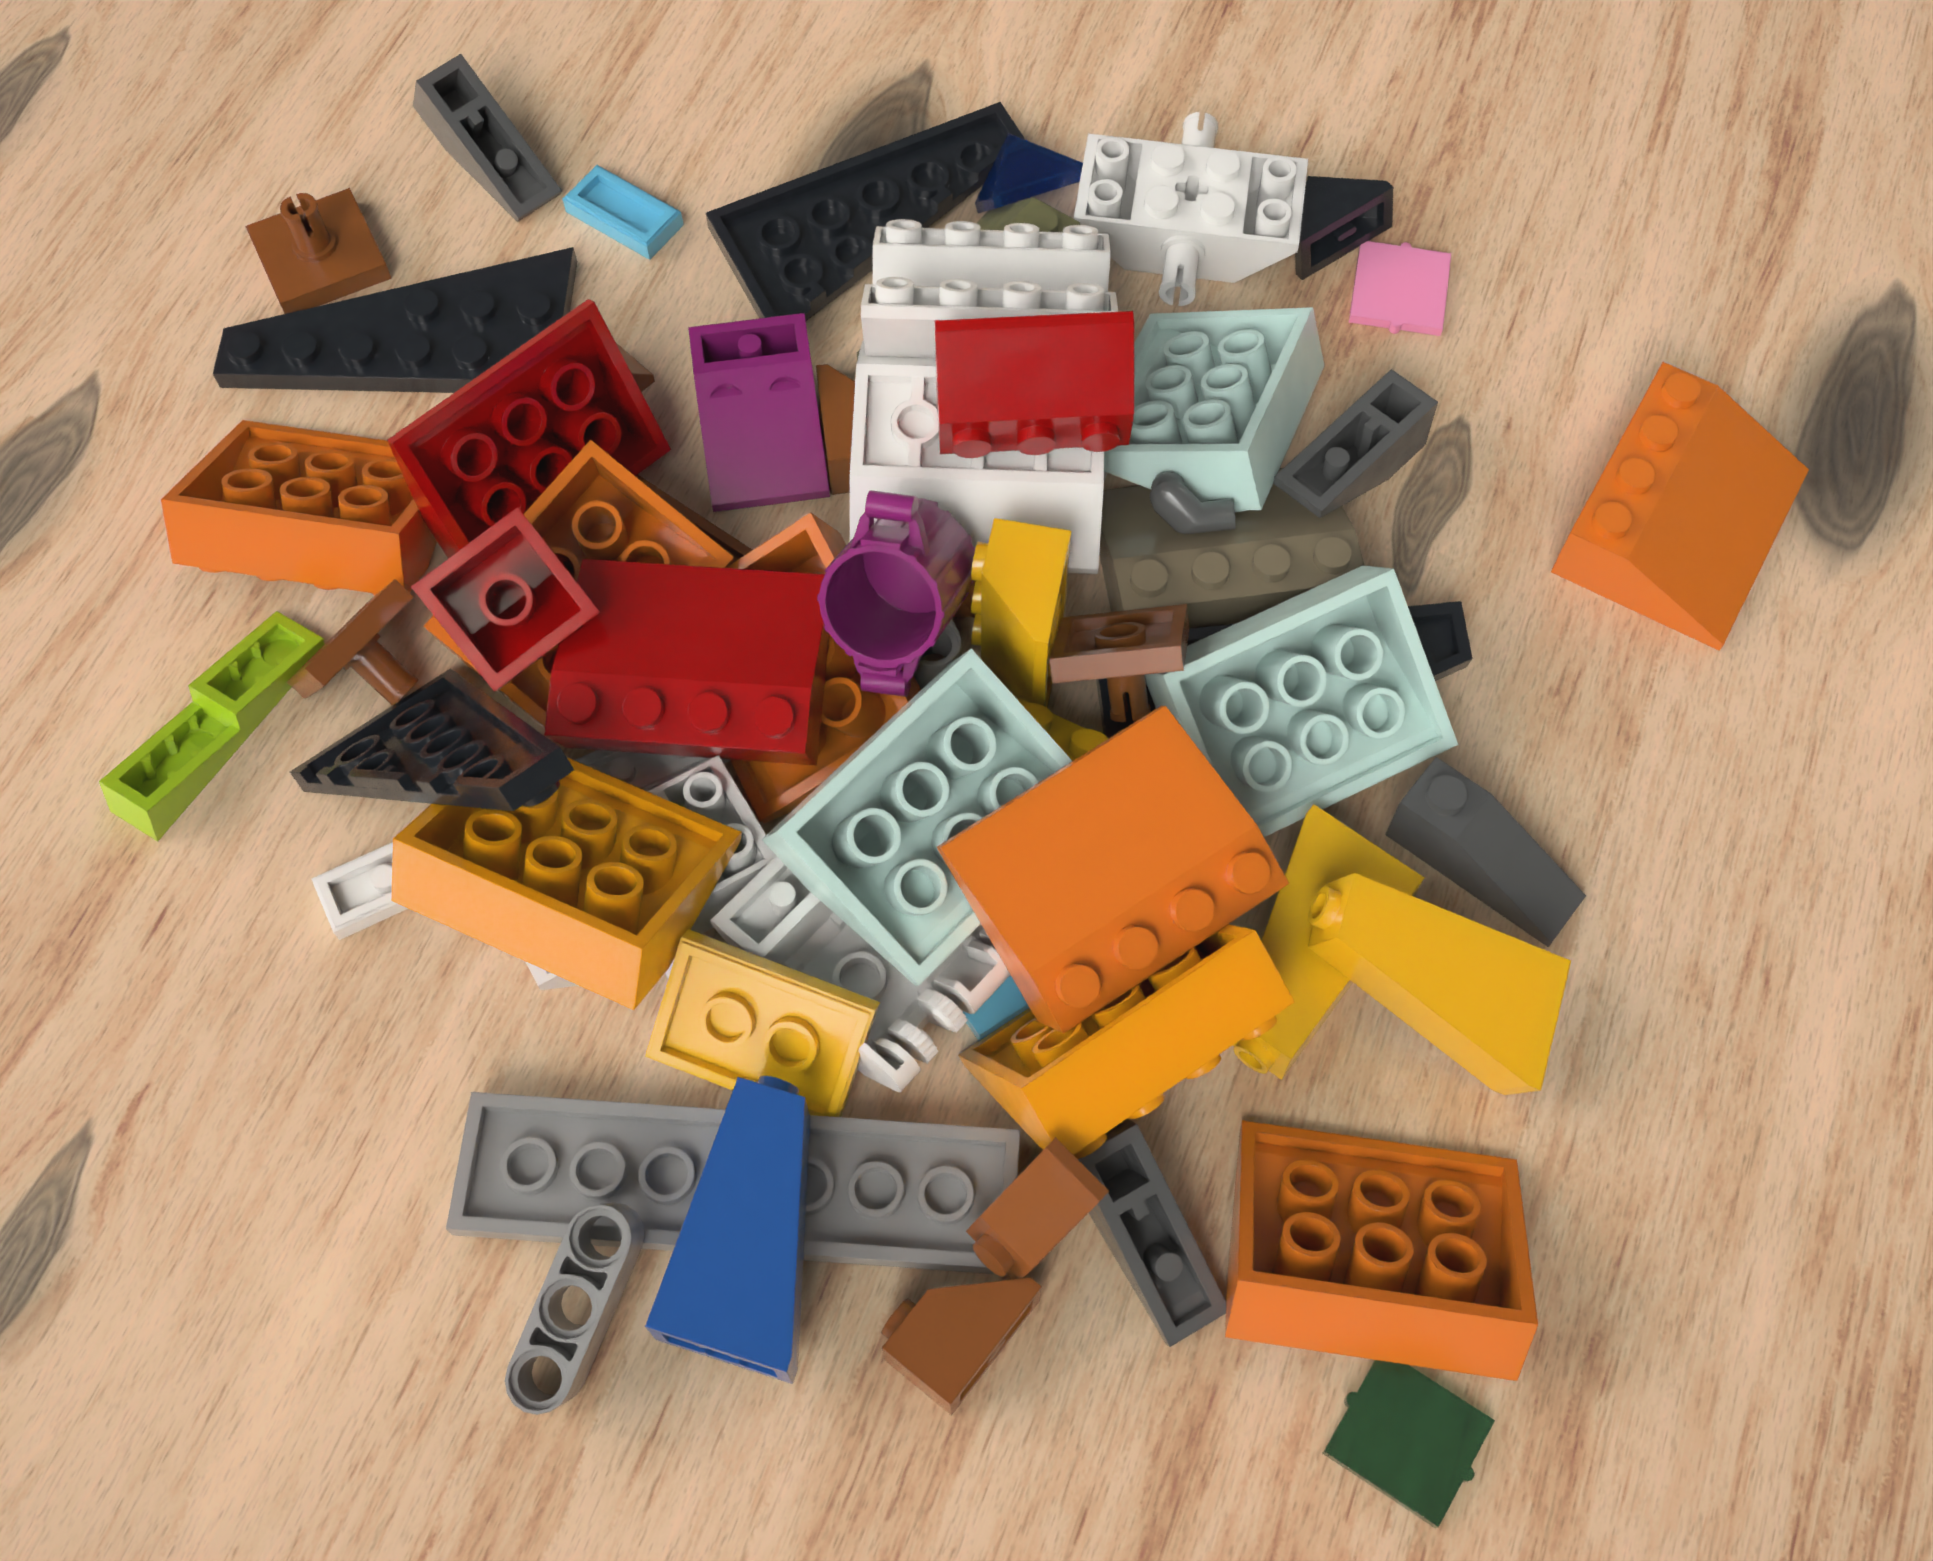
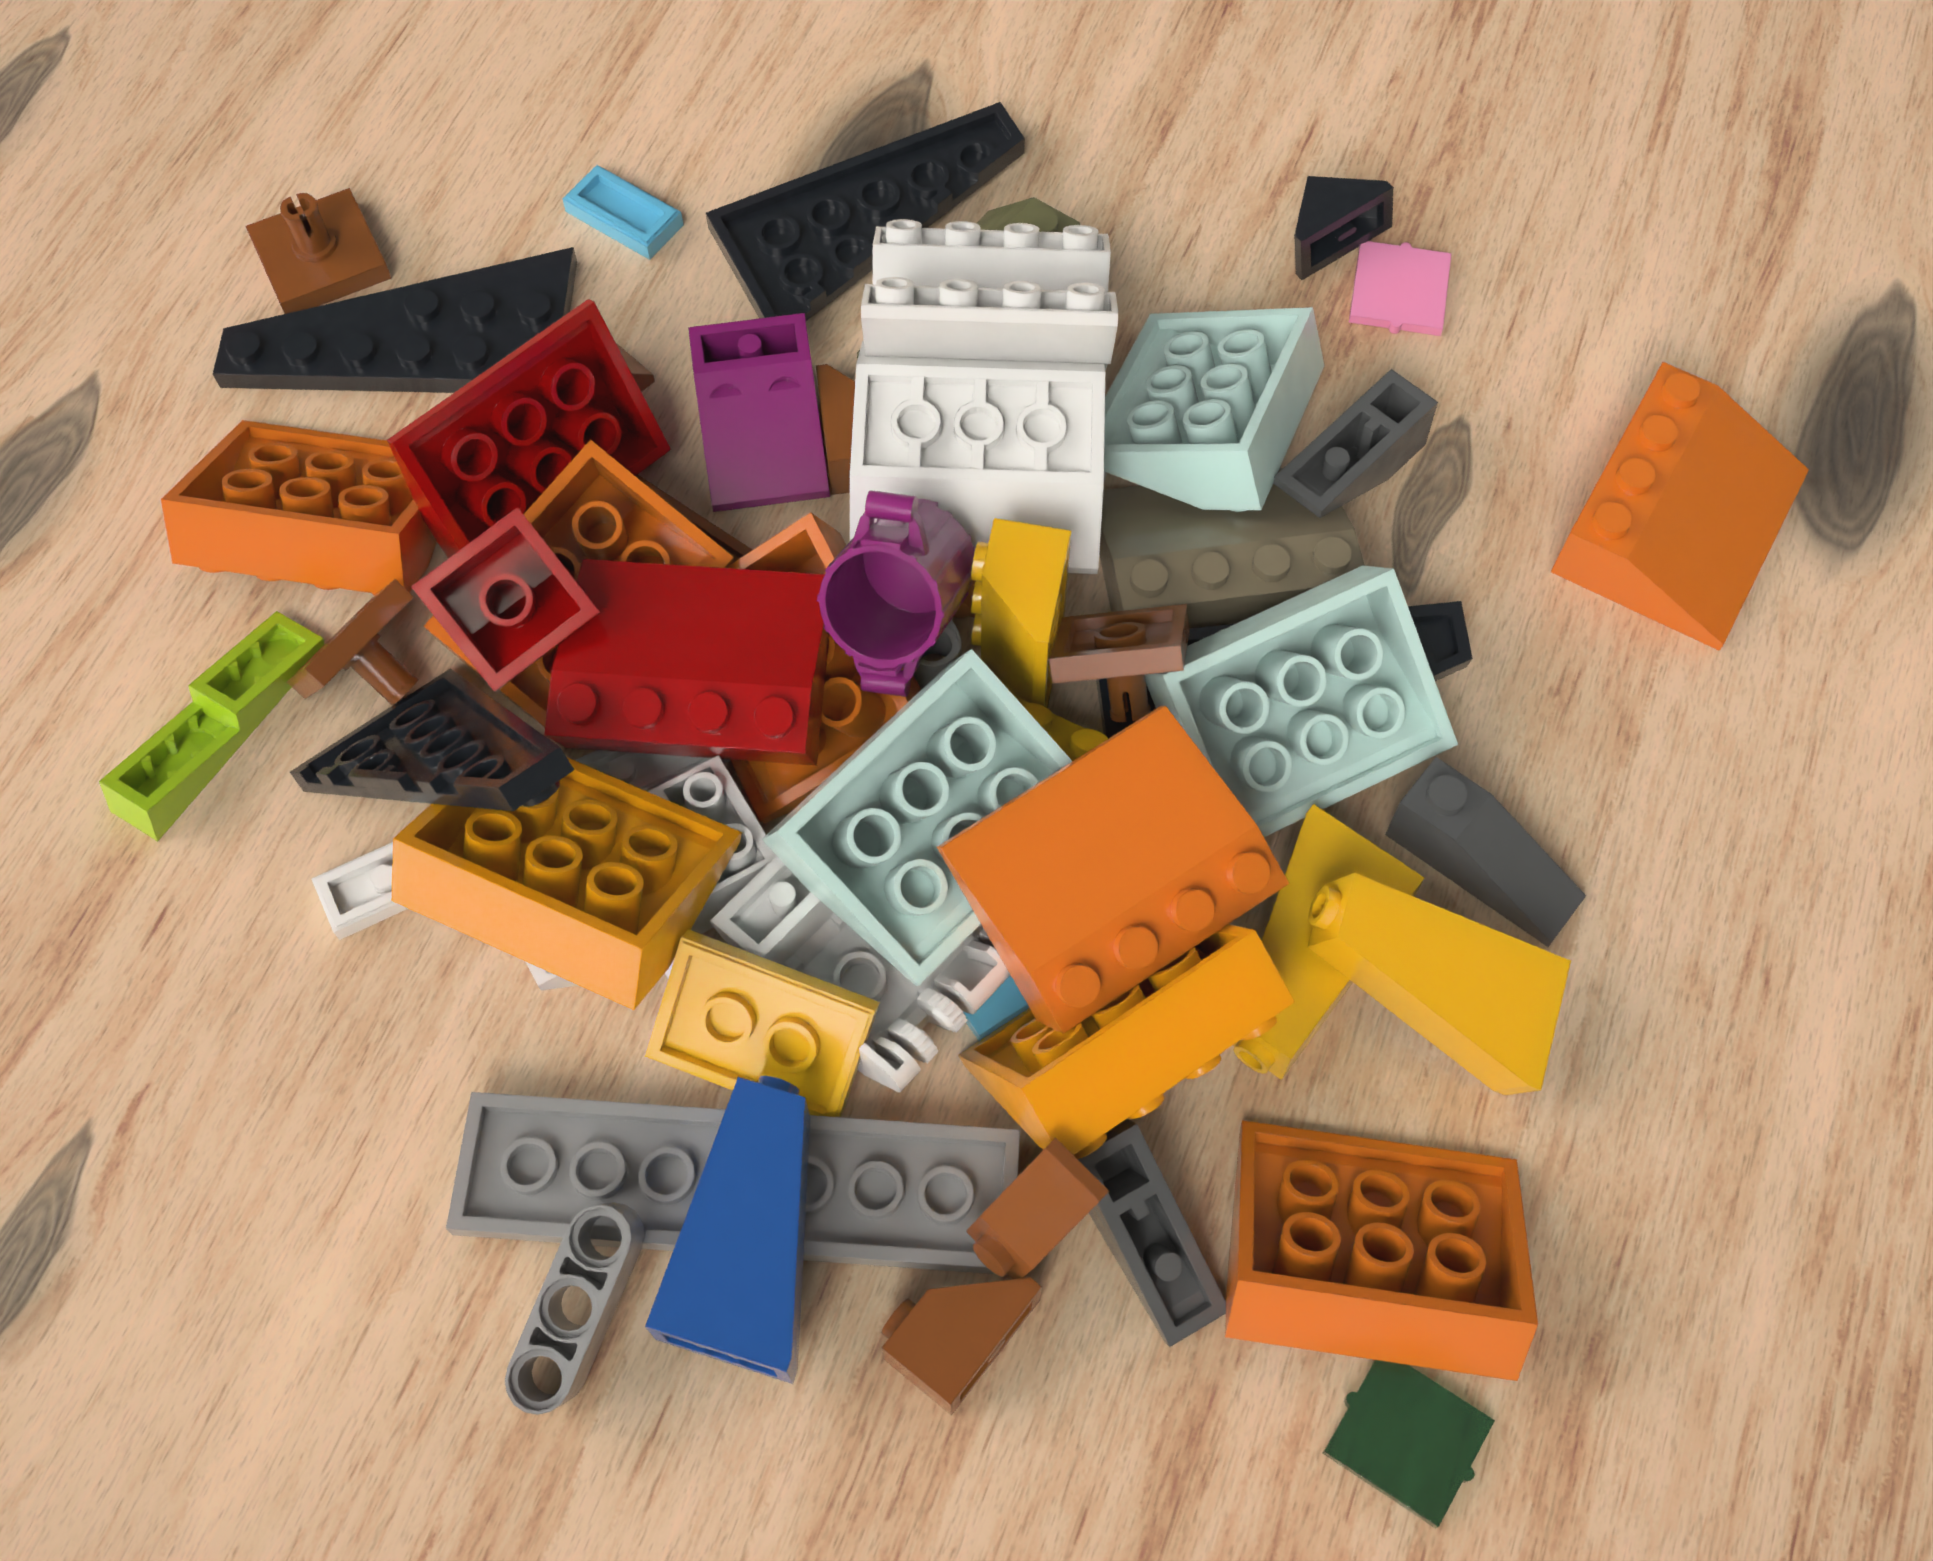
dark grey slope [413,54,562,222] -> none
red slope [934,311,1134,458] -> none
clear blue slope [975,133,1083,213] -> none
white slope [1074,112,1308,306] -> none
dark grey arm [1149,472,1236,534] -> none

